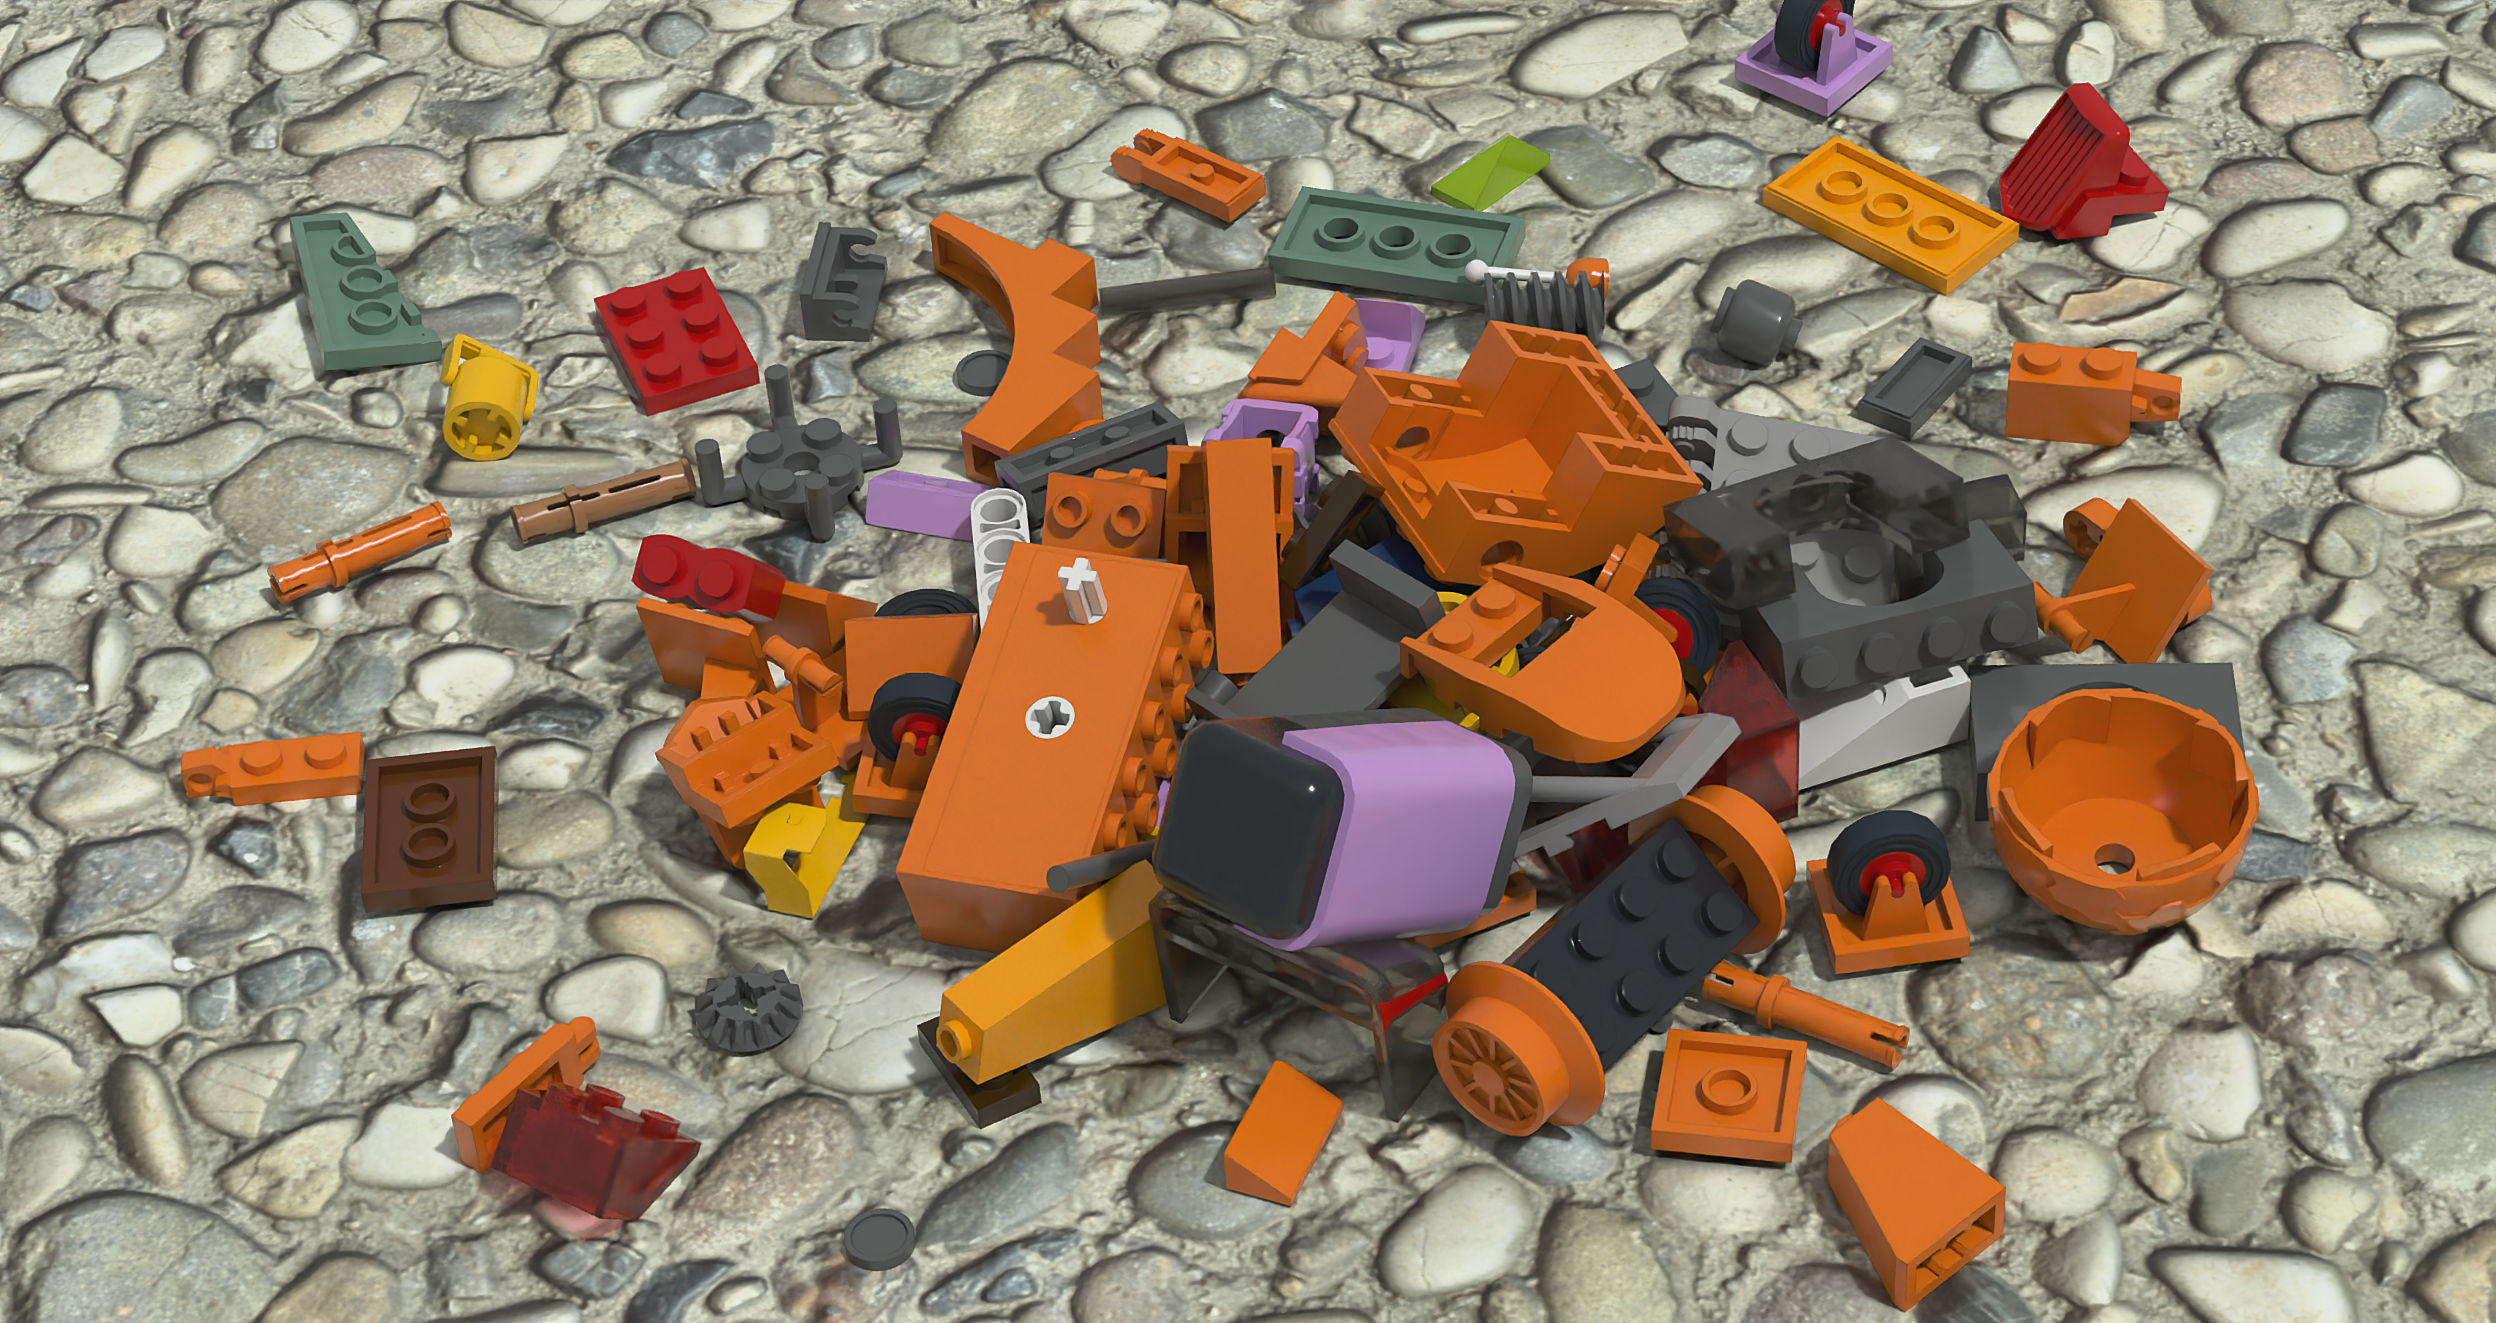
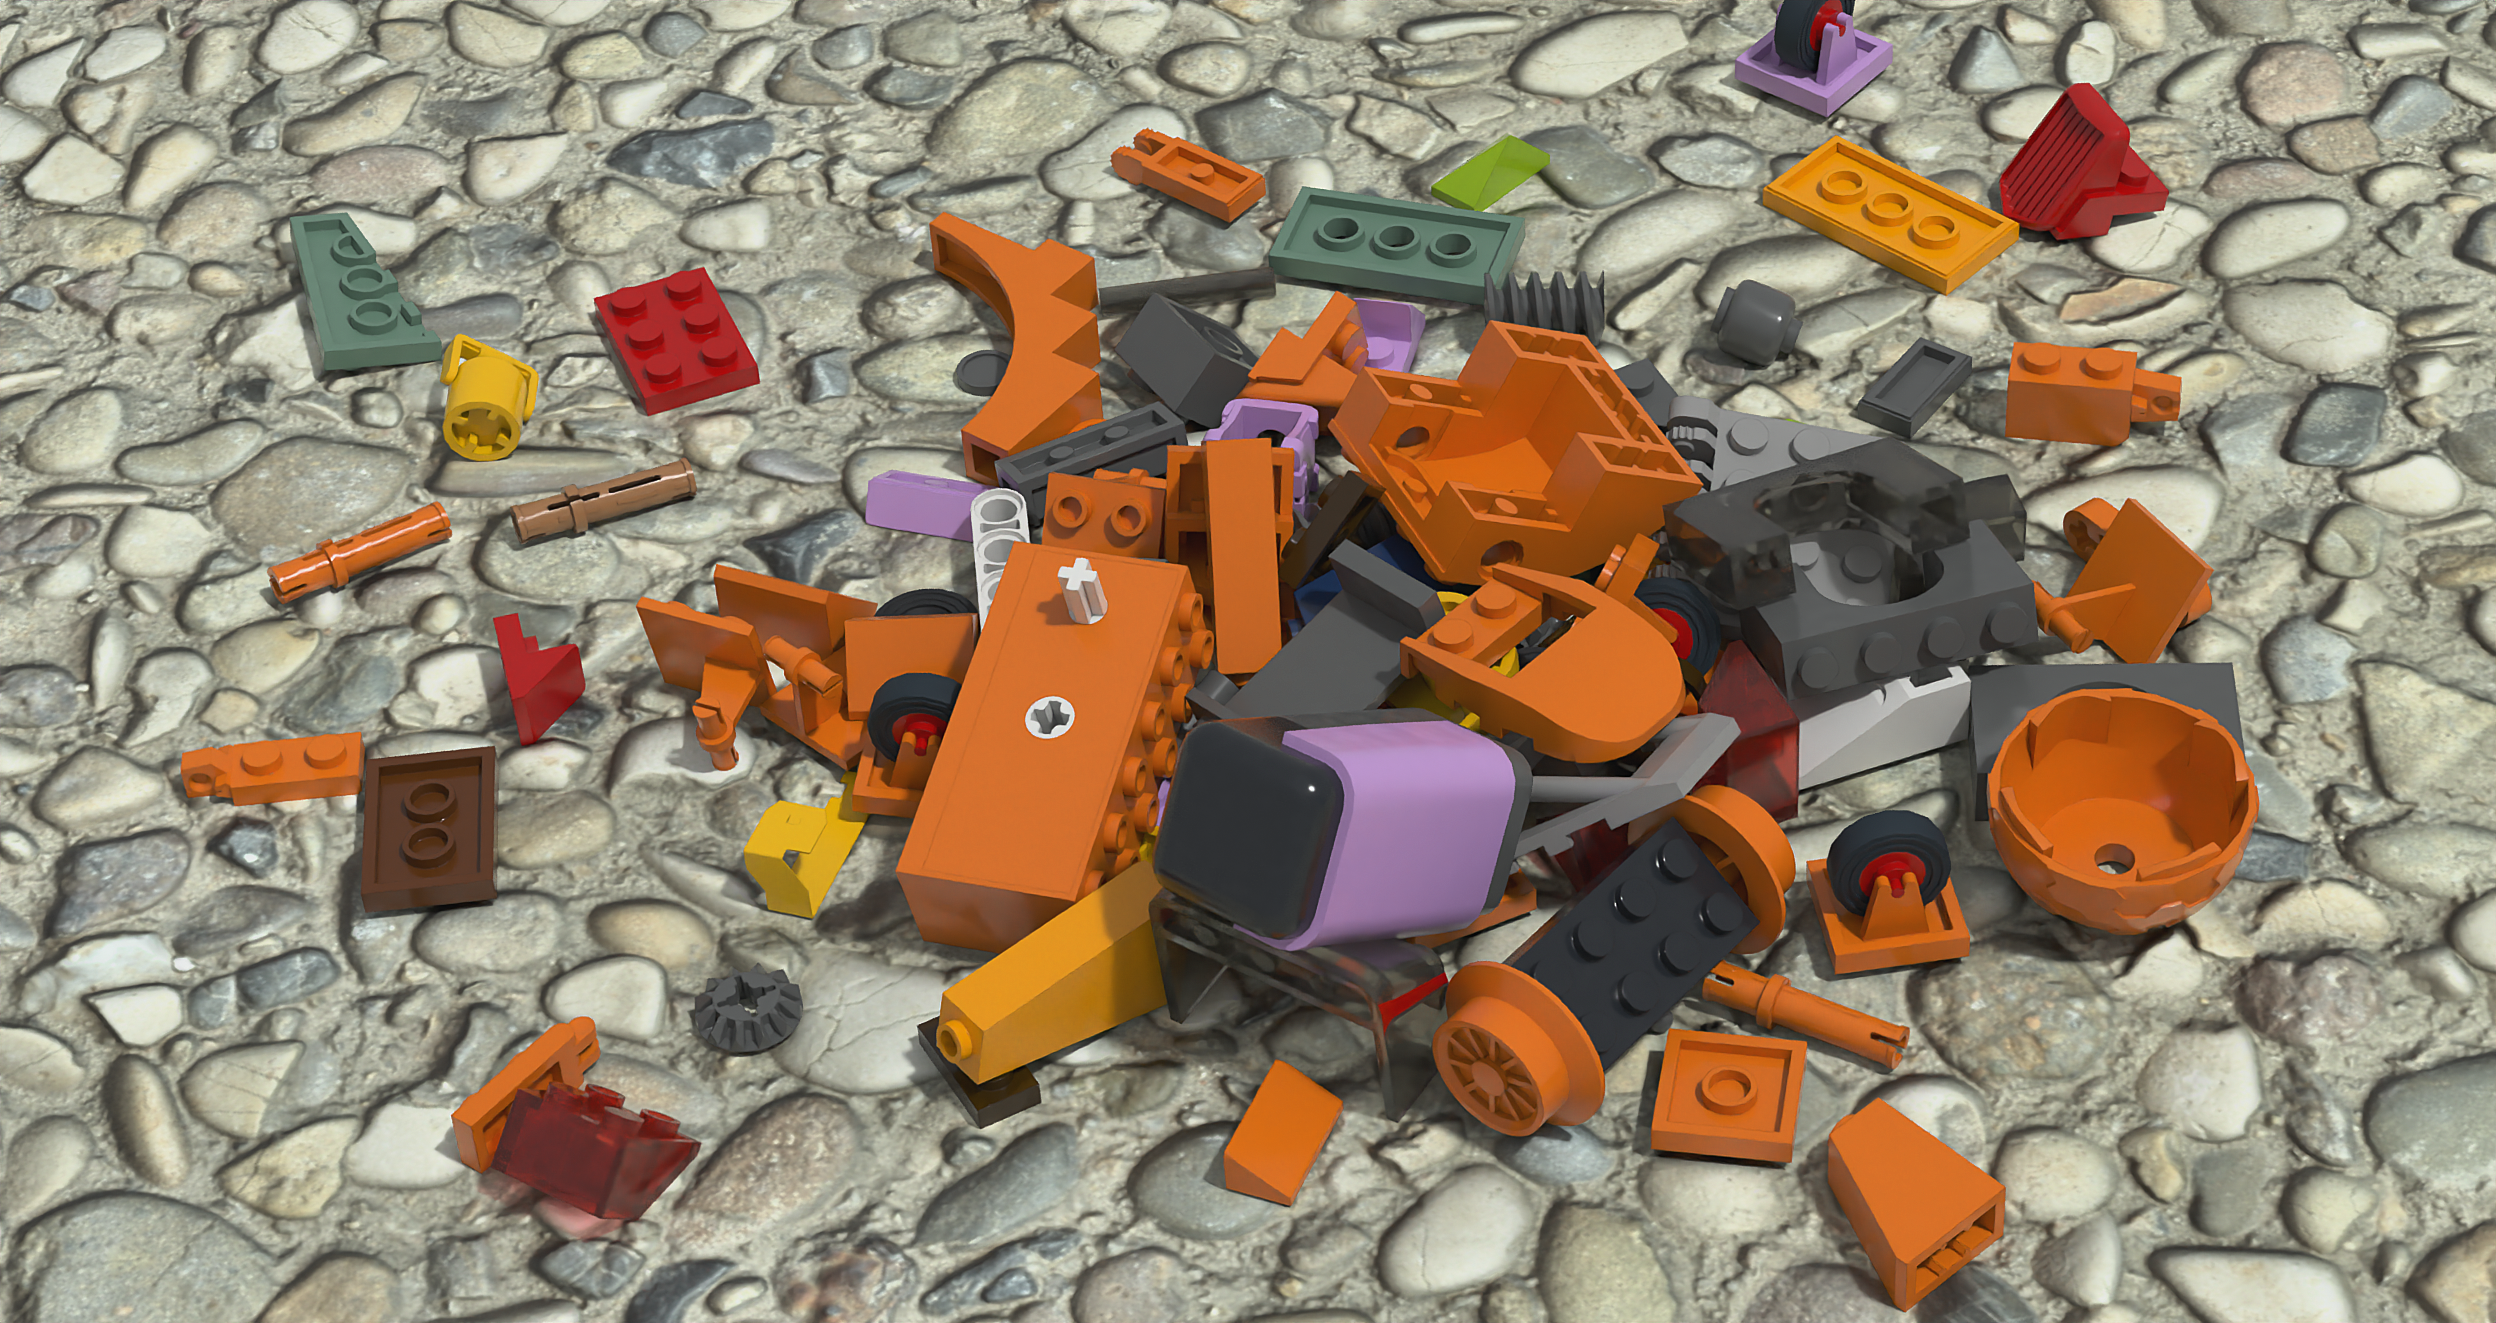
red brick [631,534,786,623] -> none
orange piece [655,690,840,869] -> none
dark grey plate [694,364,903,541] -> none
dark grey hinge [799,222,888,342] -> none
dark grey piece [844,1208,916,1271] -> none
dark grey bar [1046,839,1156,893] -> none
hinge [1465,257,1609,302] -> none
none -> red slope [493,613,586,746]
none -> dark grey slope [1114,292,1260,429]

